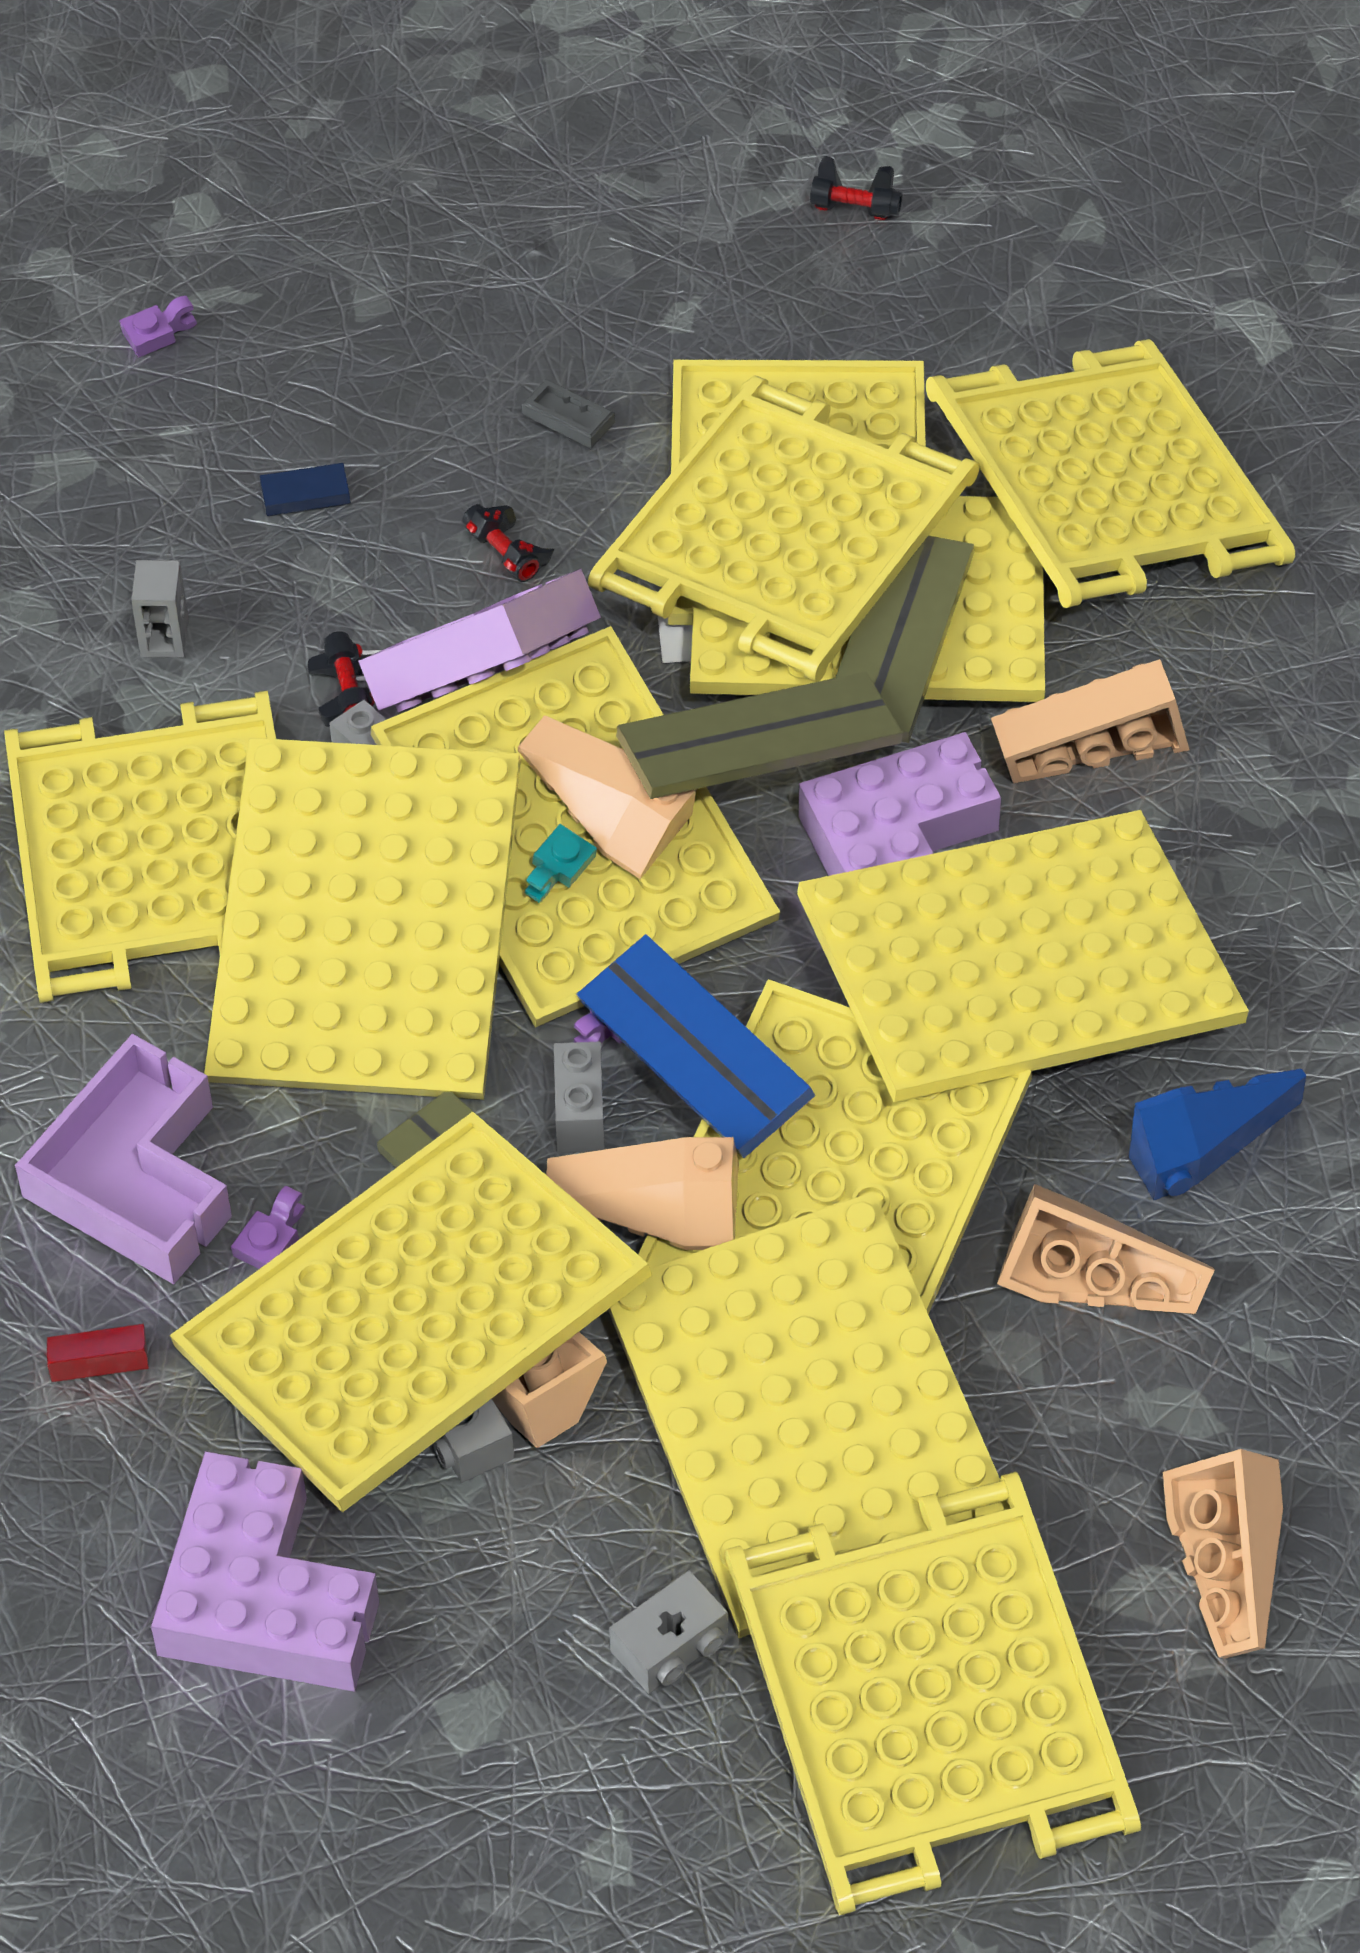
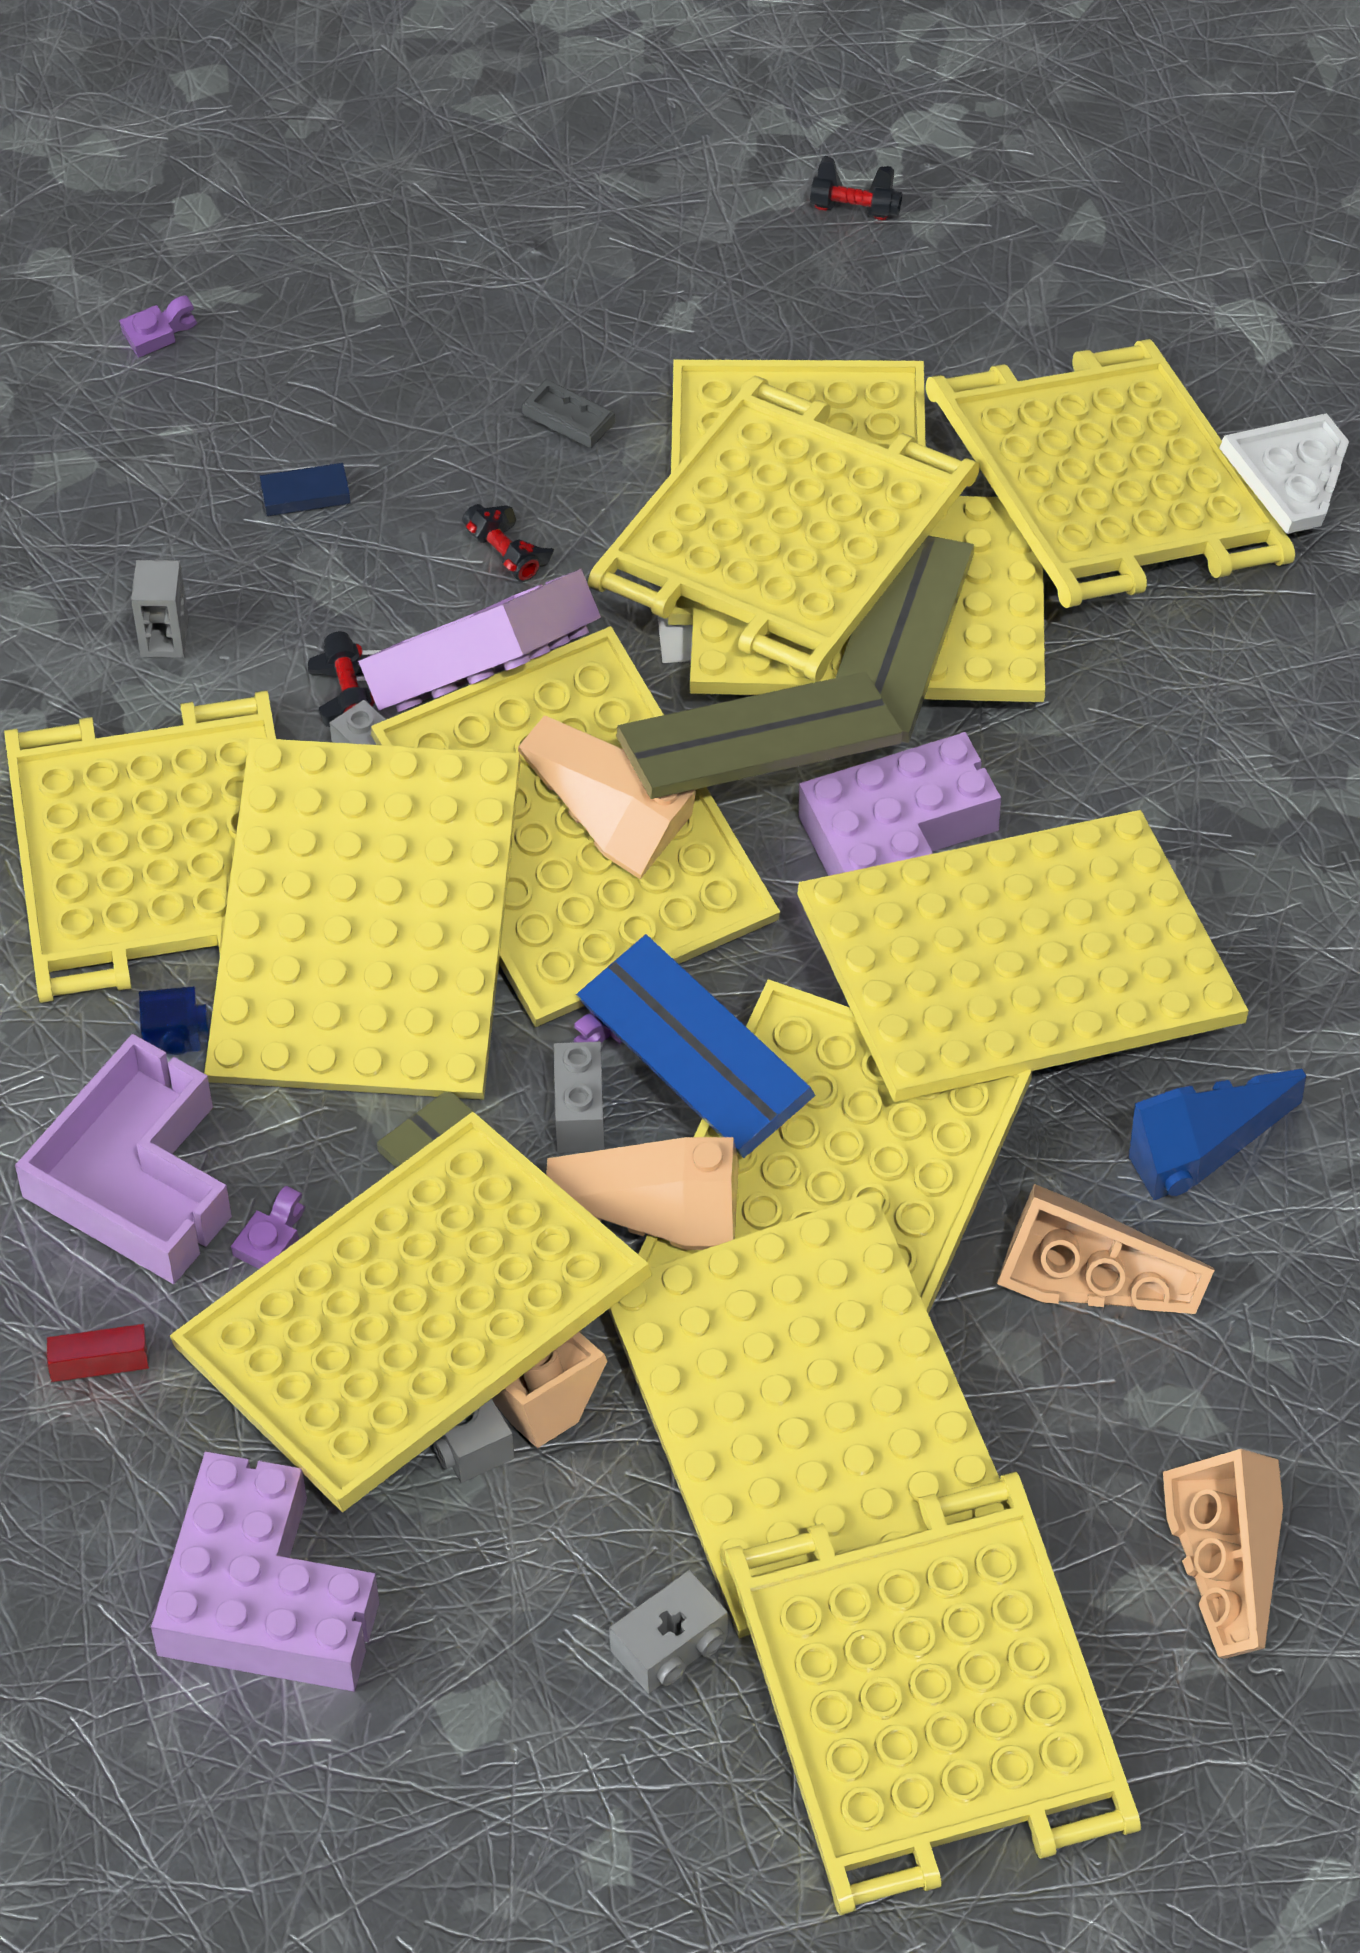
teal plate [525,824,597,903] -> none
light nougat wedge [991,659,1190,783] -> none
none -> clear blue brick [139,986,209,1055]
none -> white plate [1220,413,1349,534]

